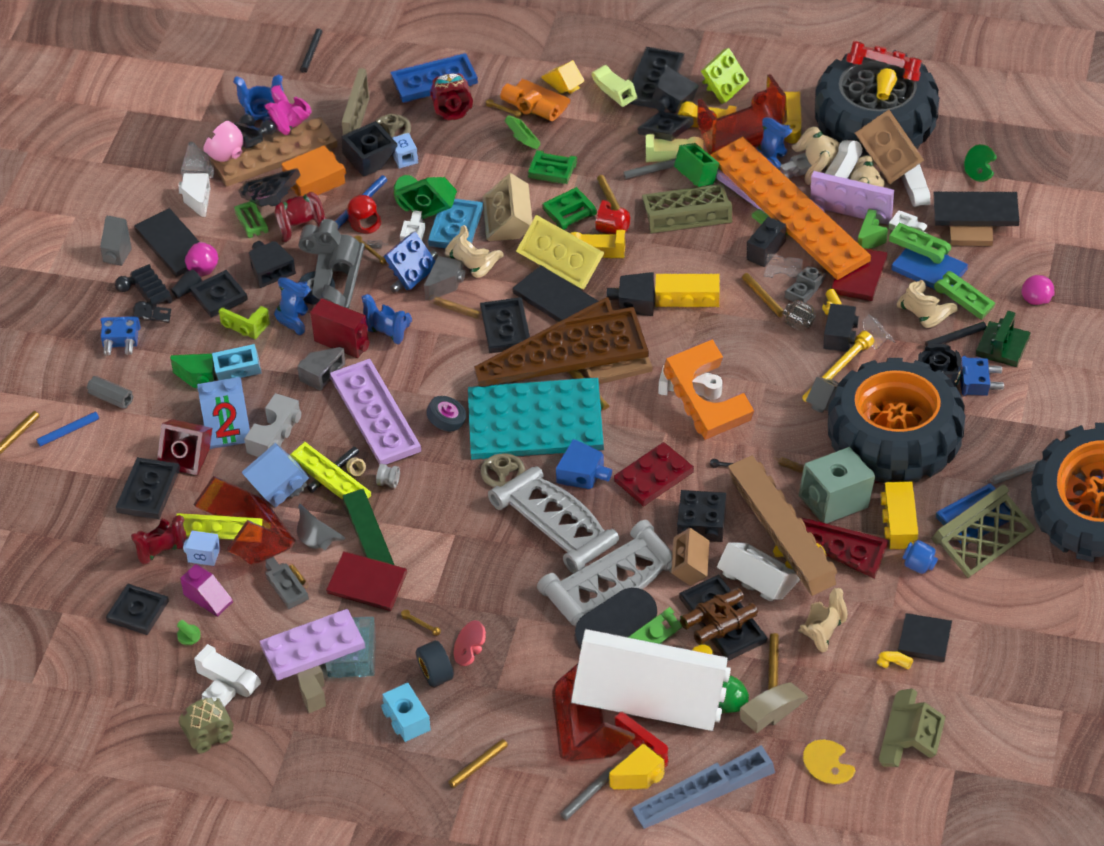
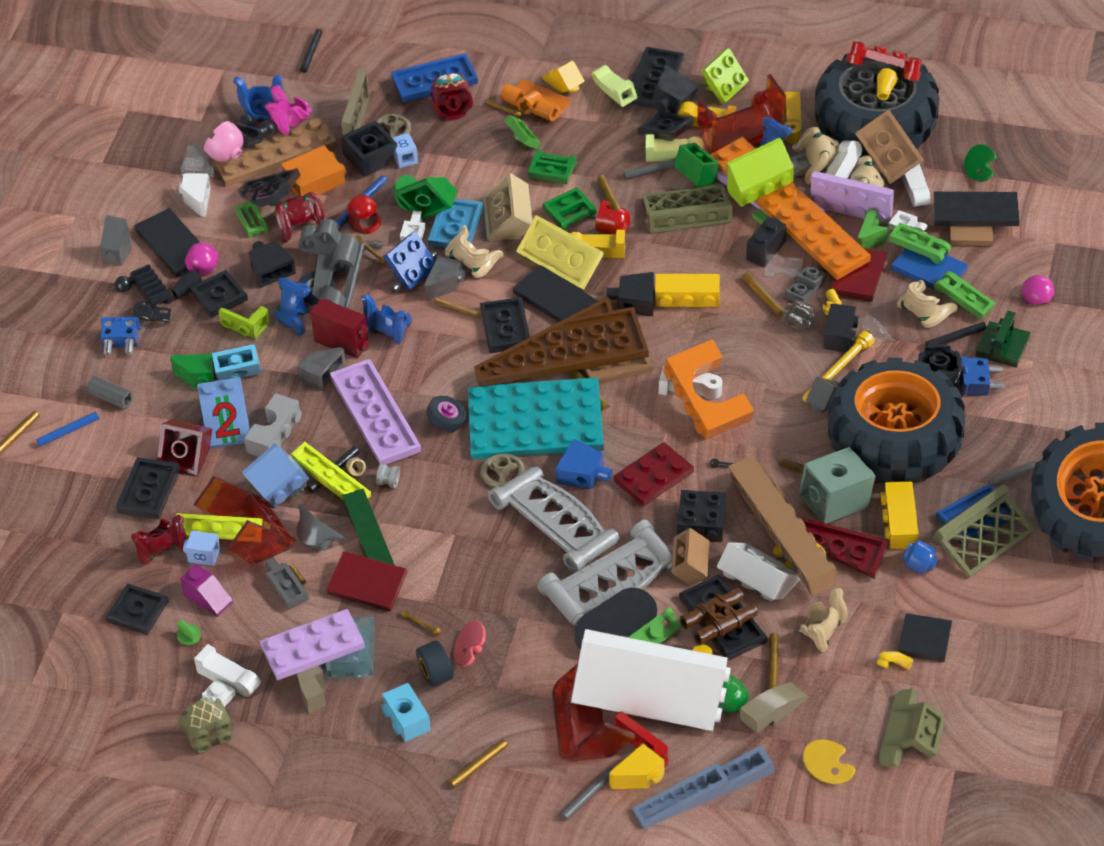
none -> lime slope [727,138,794,207]

